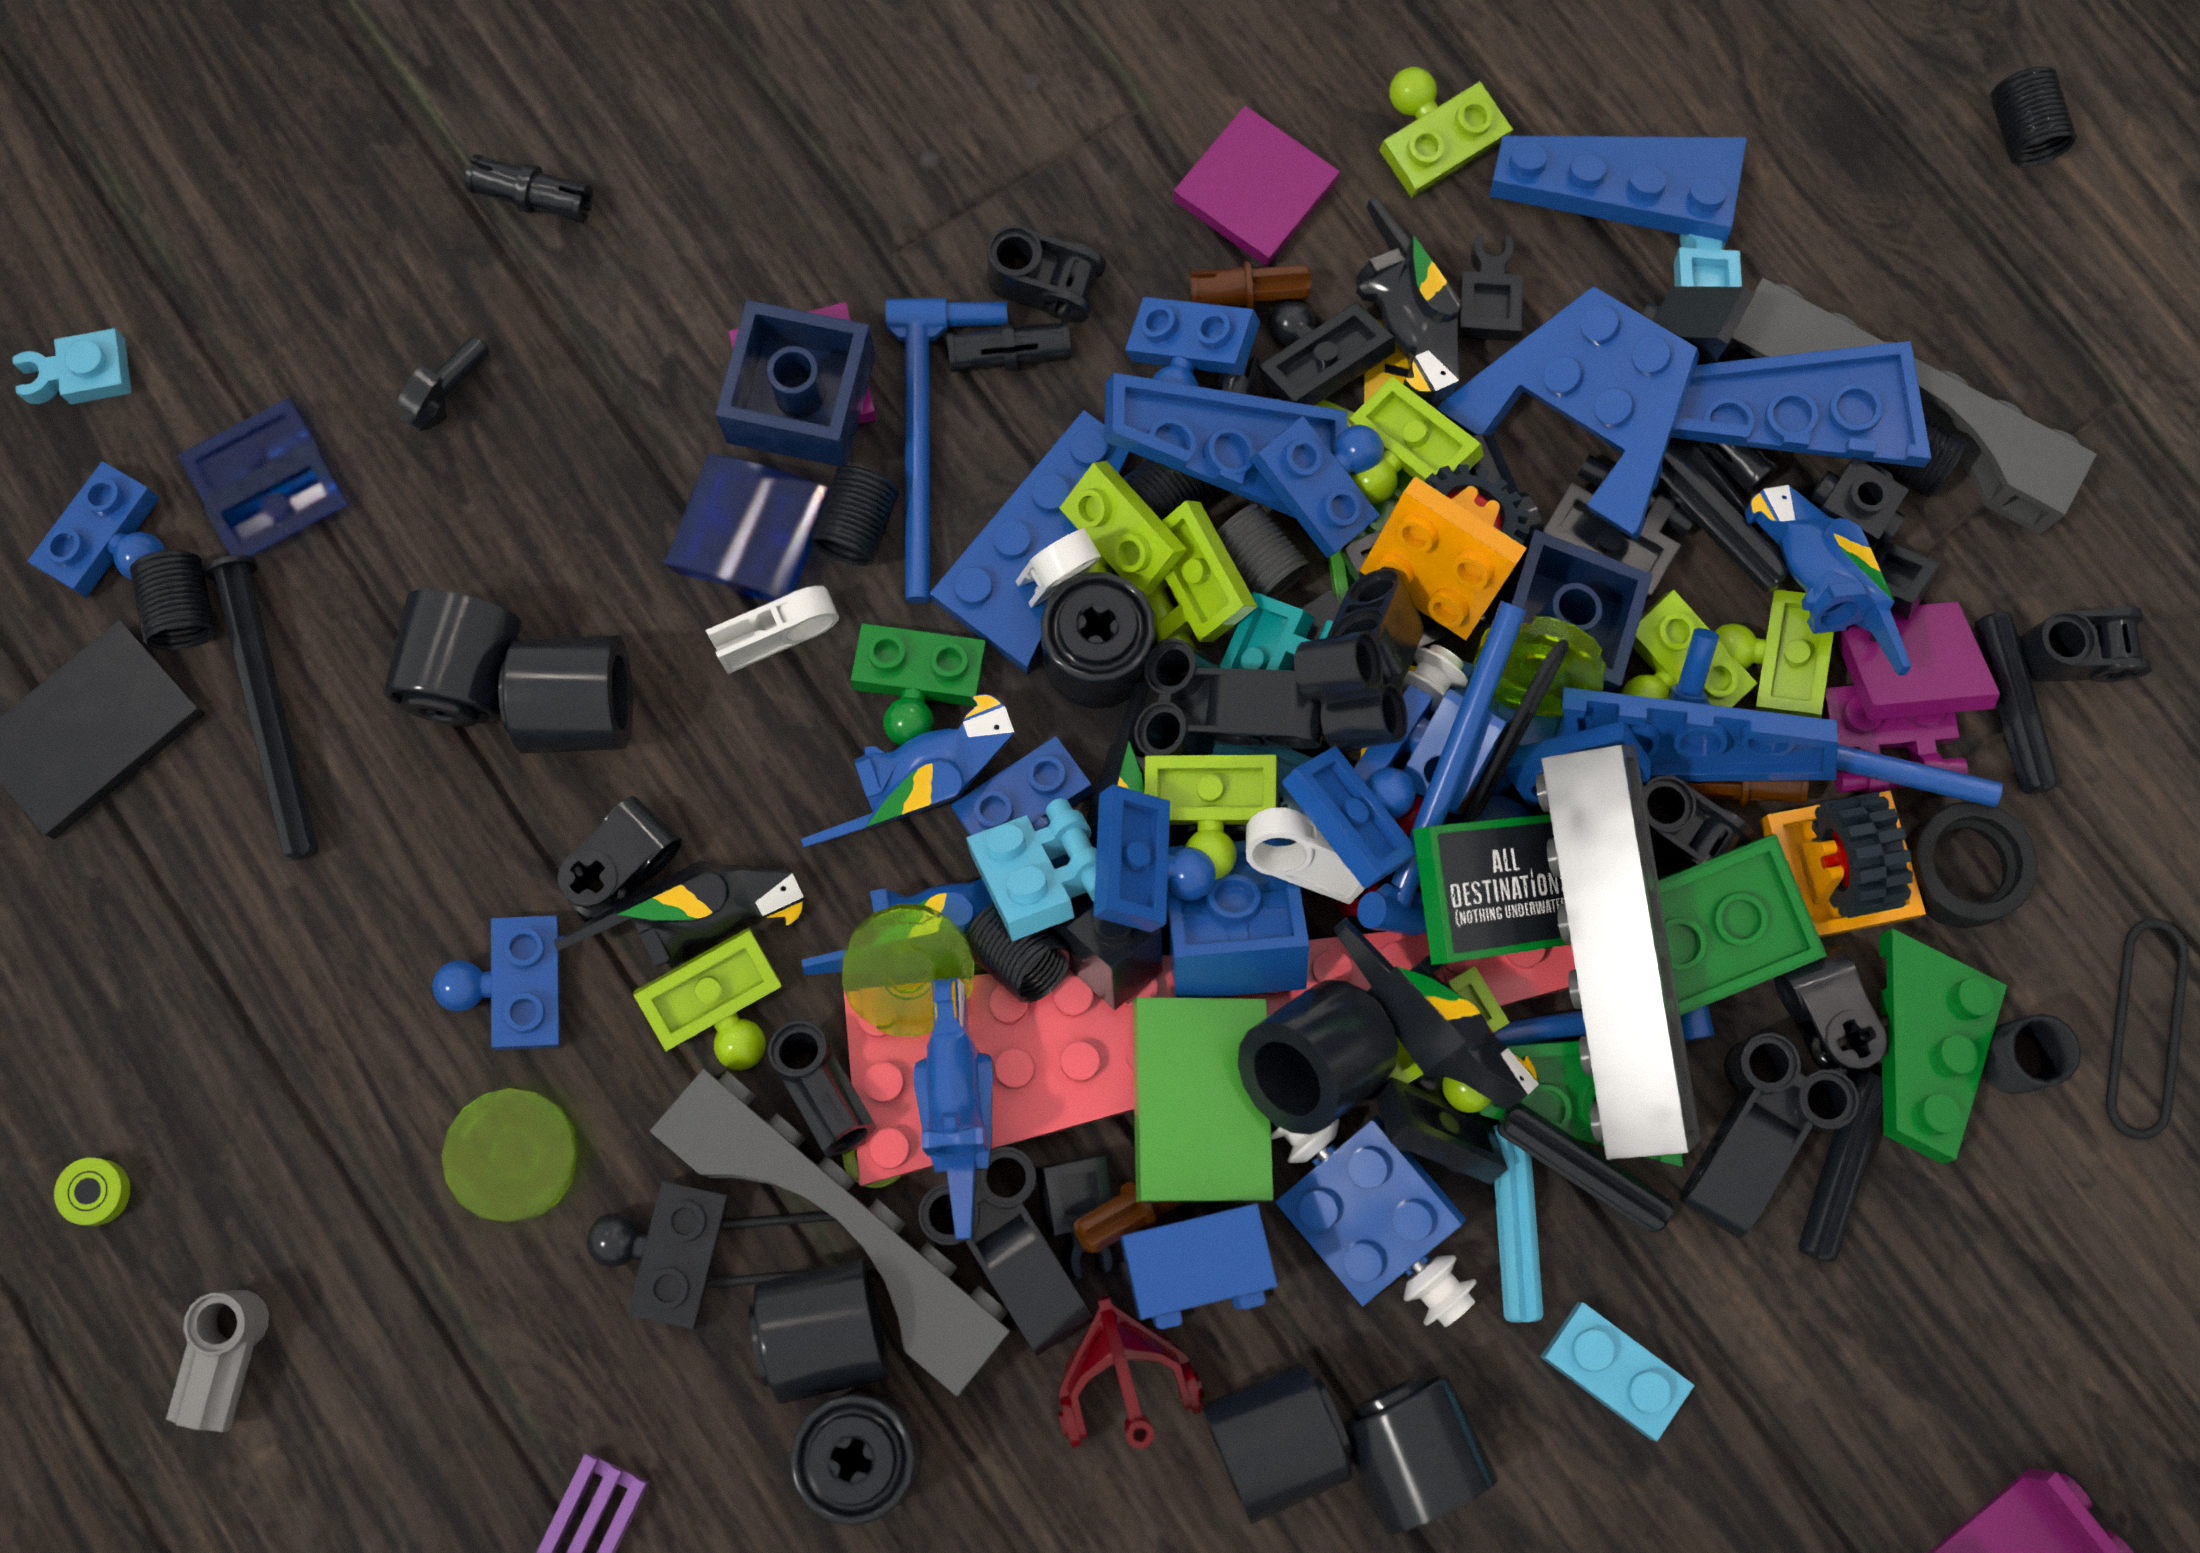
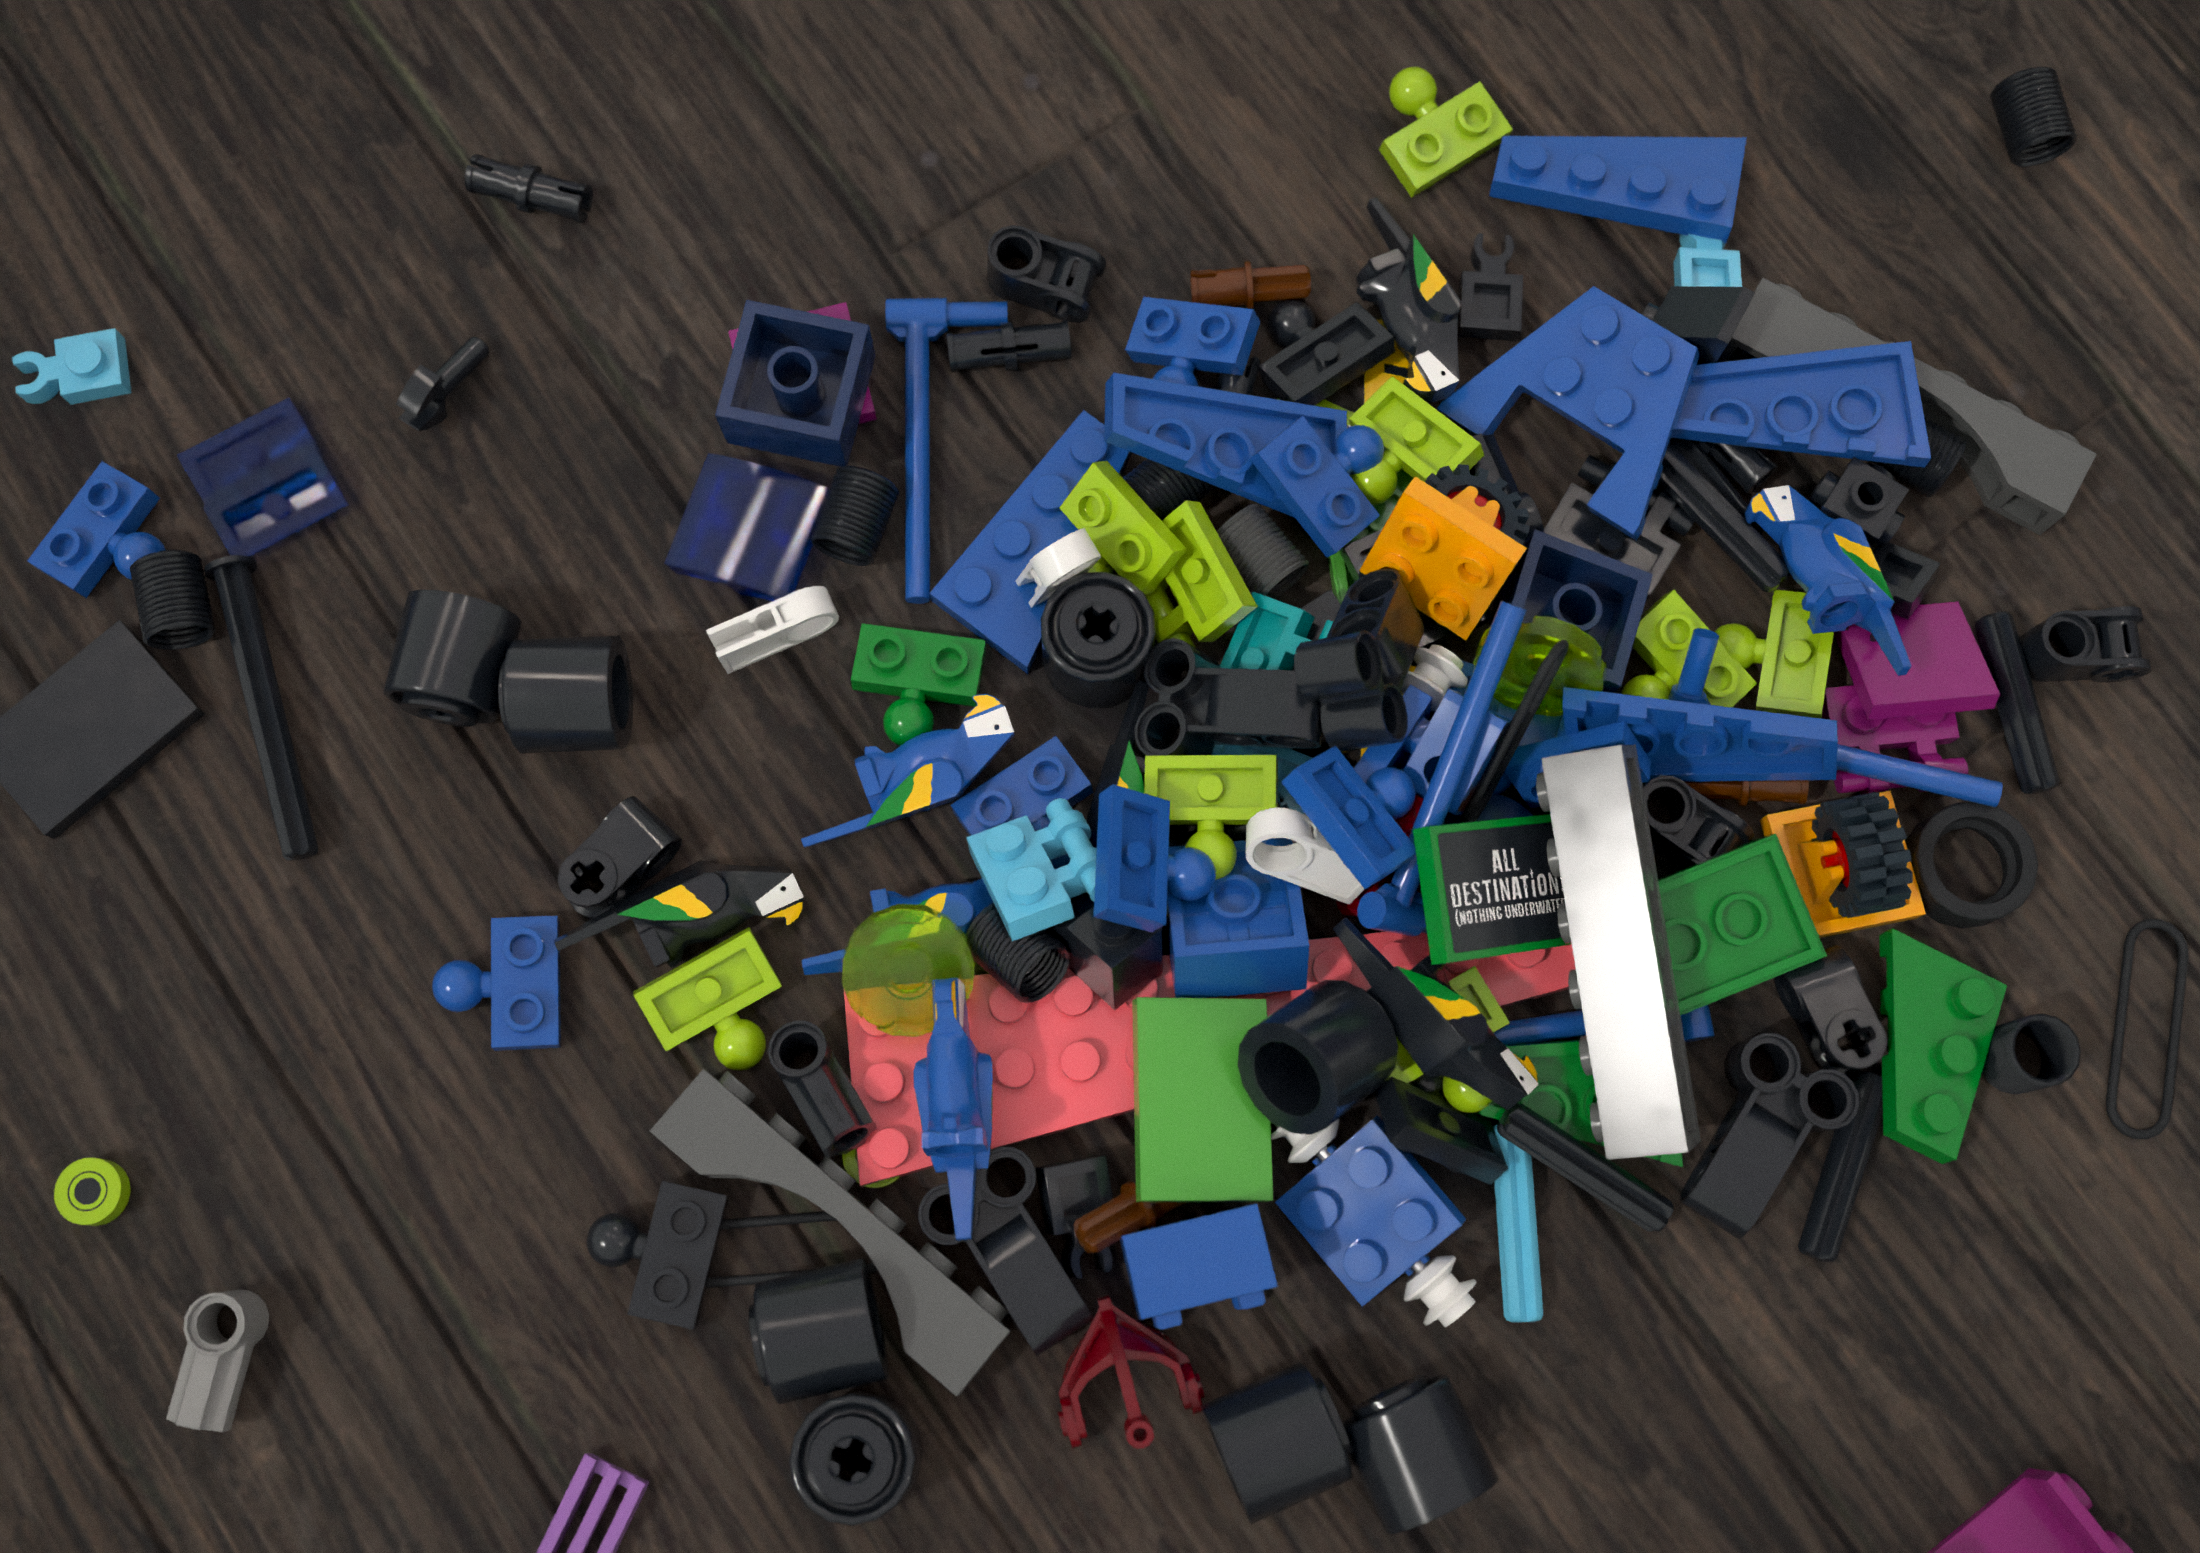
clear neon green tile [441,1088,578,1222] -> none
magenta tile [1173,106,1340,267] -> none
medium azure plate [1540,1302,1695,1441] -> none

